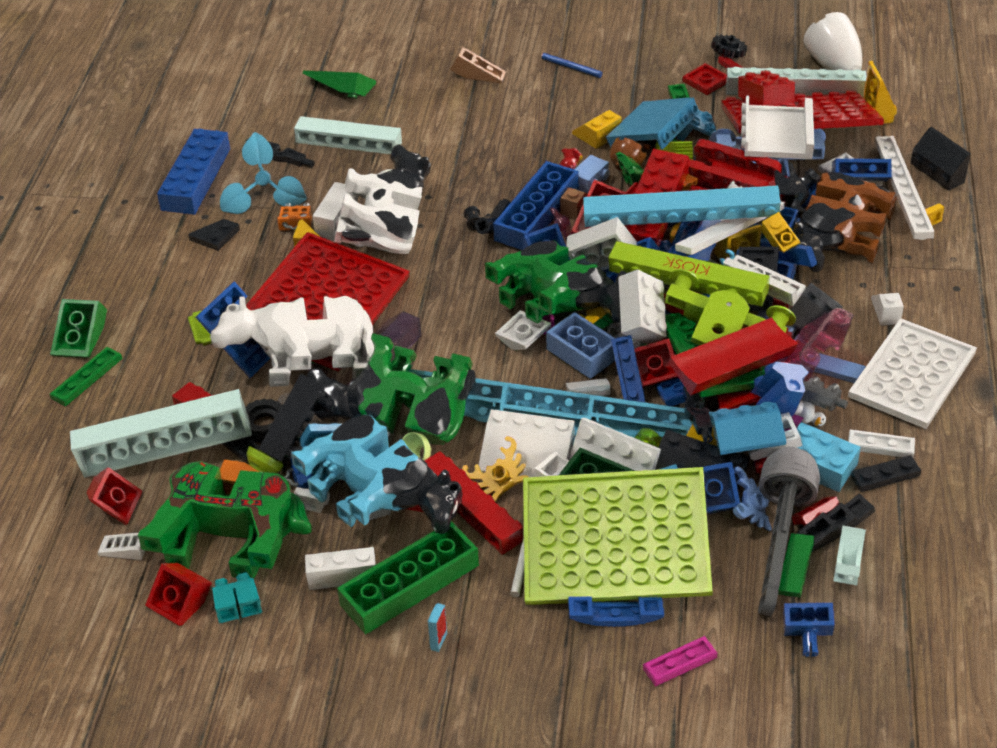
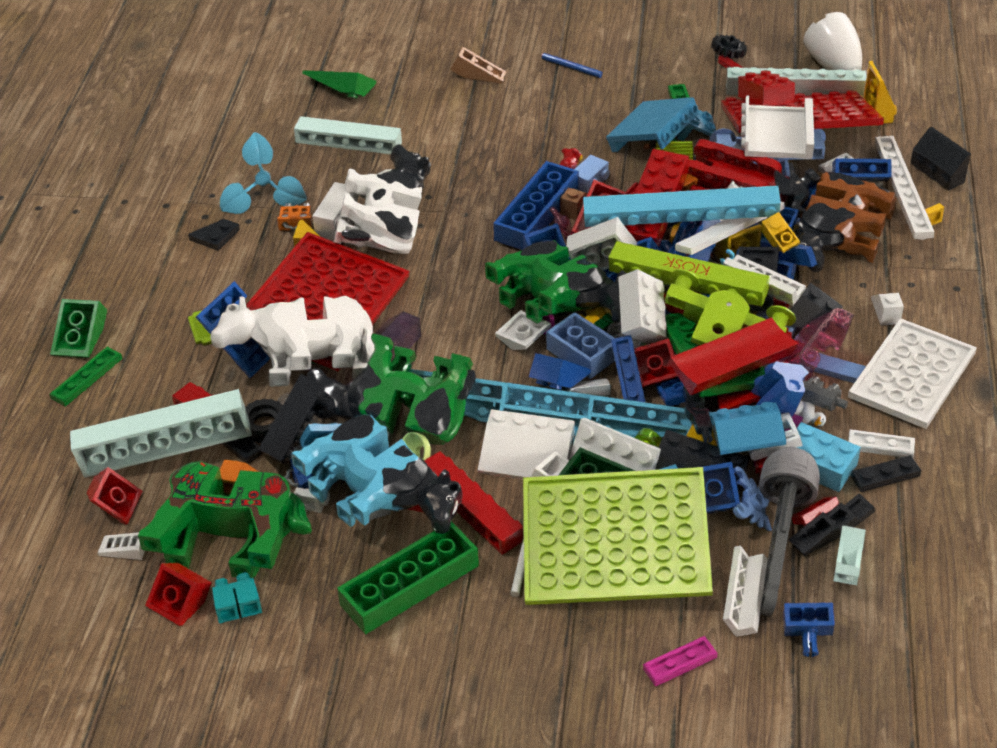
blue brick [157,128,230,215] -> none
black piece [246,138,315,168] -> none
lime piece [246,446,284,473] -> none
white brick [305,547,376,590] -> none
medium azure tile [428,603,447,652] -> none
yellow animal [463,436,529,502] -> none
black bush [464,206,481,231] -> none
black piece [475,198,511,234] -> none
blue slope [568,596,664,627] -> none
yellow slope [572,110,622,149] -> none
dark orange cylinder [610,137,647,171] -> none
green slope [616,152,644,187] -> none
red tile [682,63,727,95] -> none
green tile [778,533,814,598] -> none
none -> blue slope [529,353,592,390]
none -> white fence [723,545,768,637]

